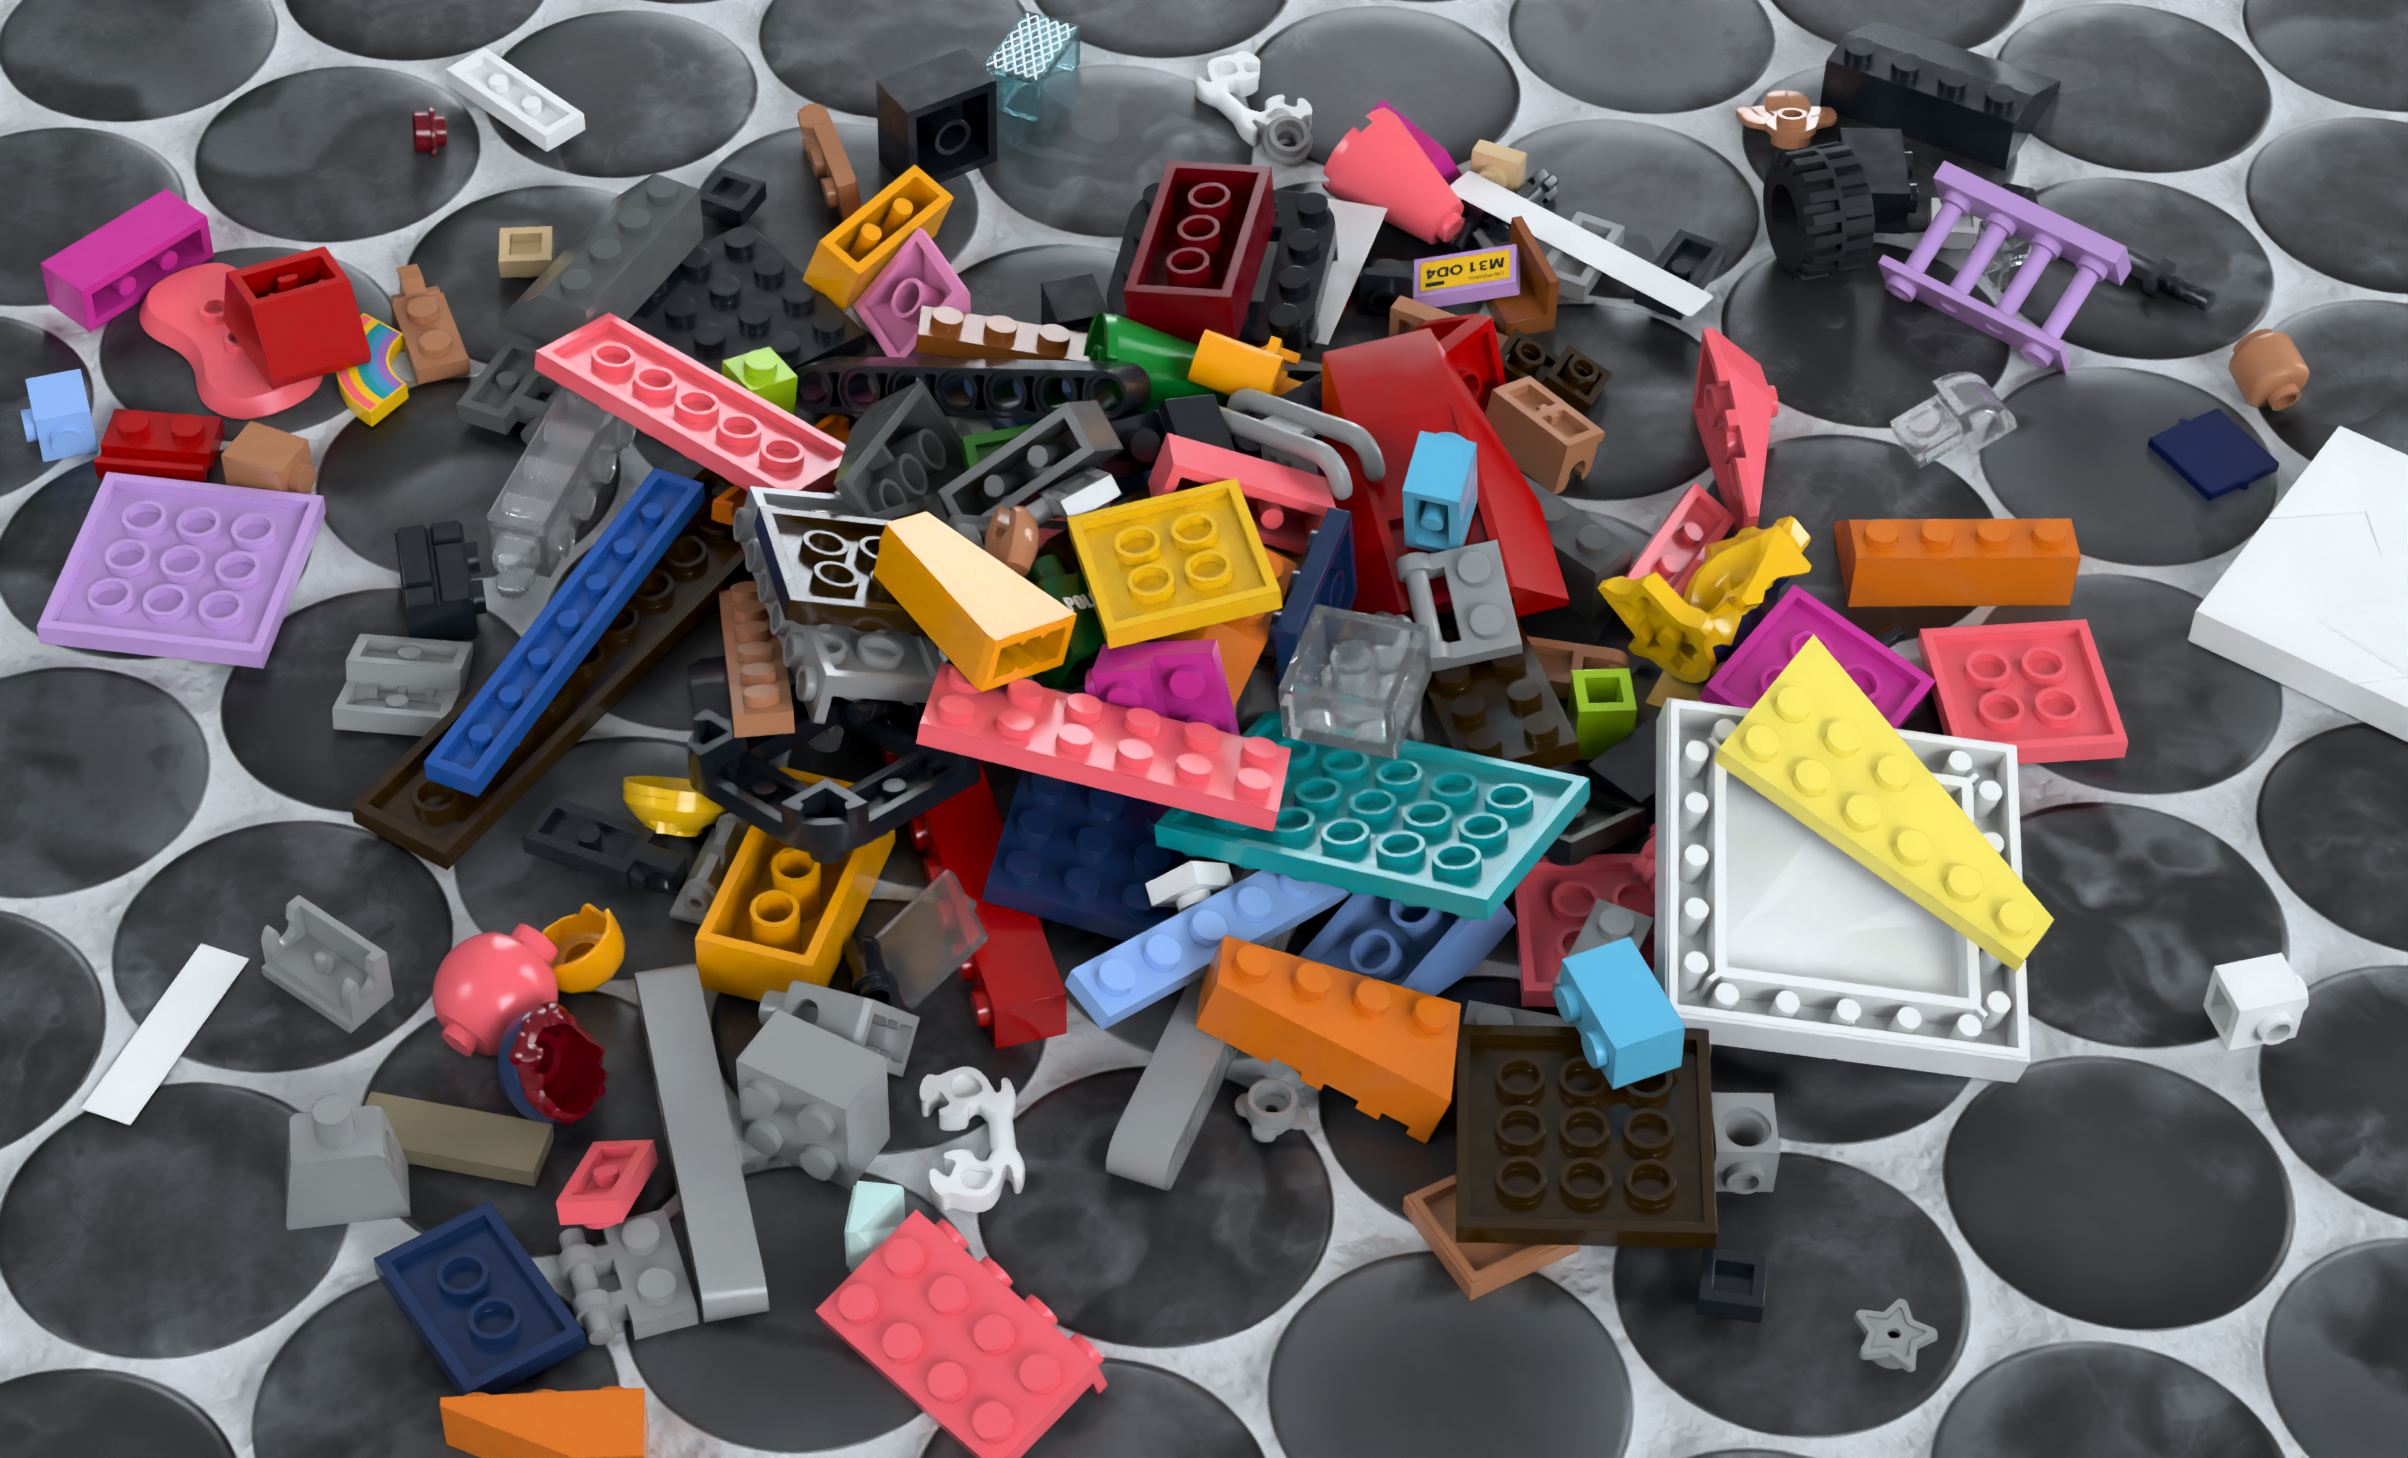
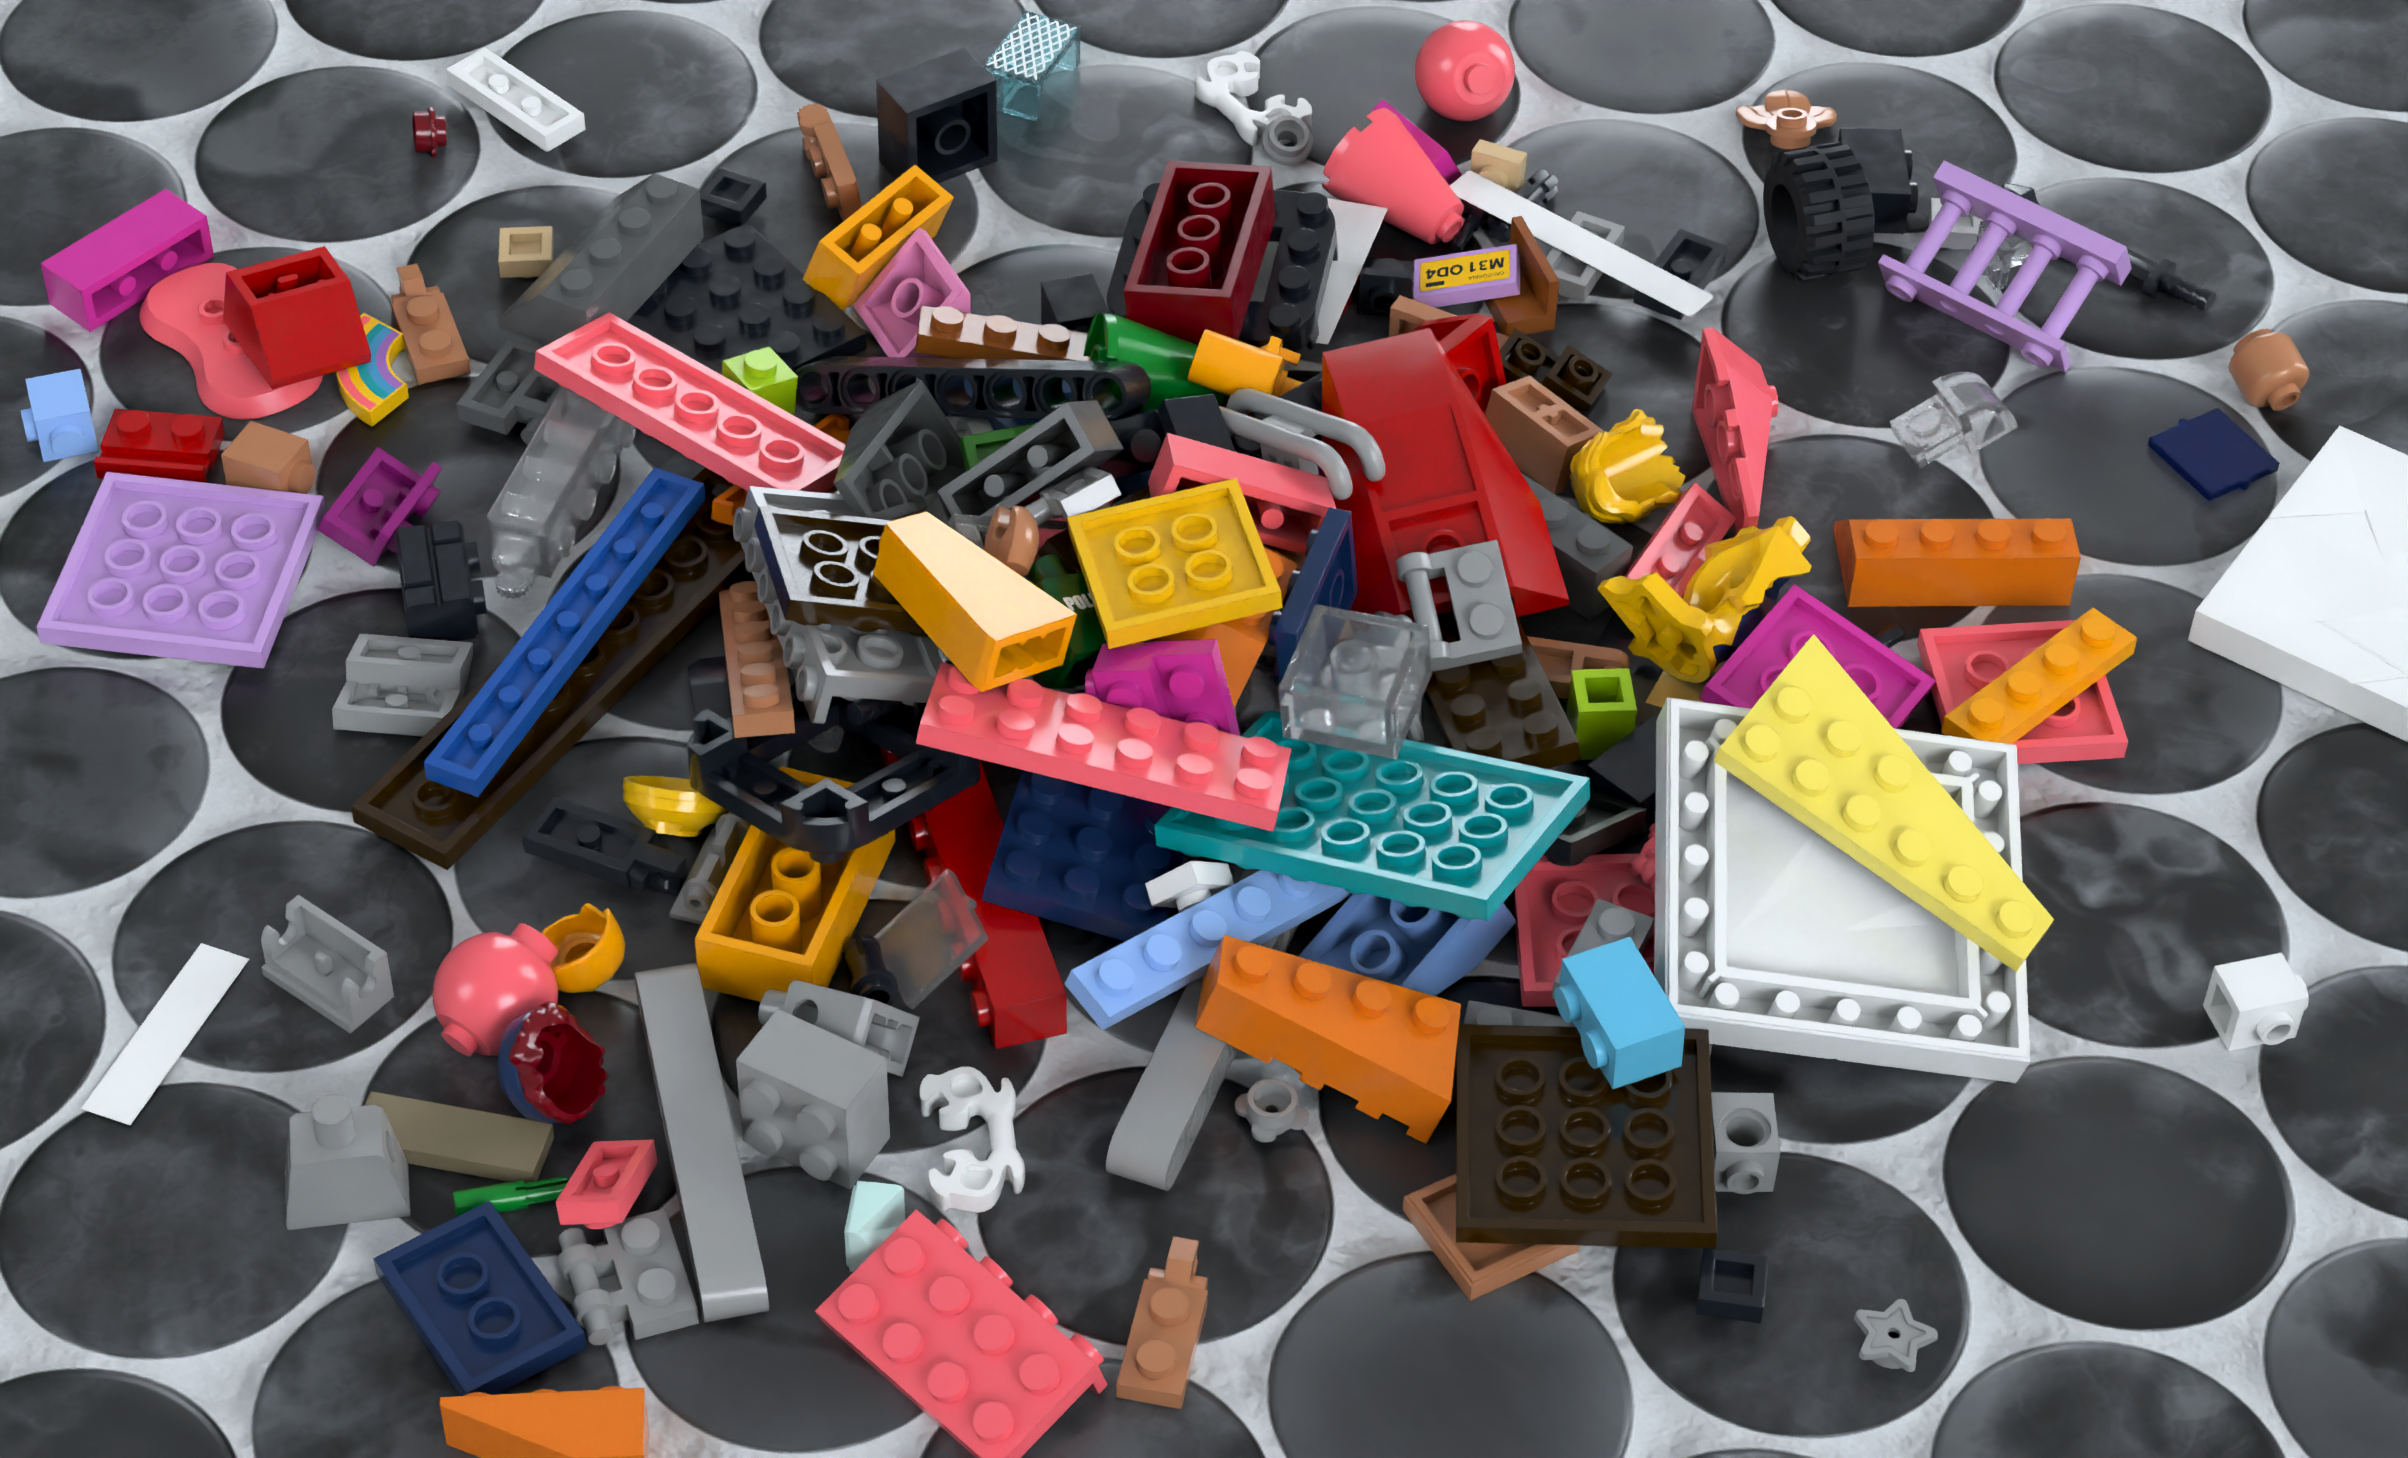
medium azure brick [1402,431,1478,553] -> none
black slope [1820,21,2061,171] -> none
none -> magenta bracket [317,447,442,567]
none -> green piece [453,1176,569,1217]
none -> nougat hinge [1116,1236,1208,1409]
none -> coral brick [1415,20,1515,122]
none -> yellow hair [1570,409,1685,525]
none -> light orange plate [1941,608,2138,744]

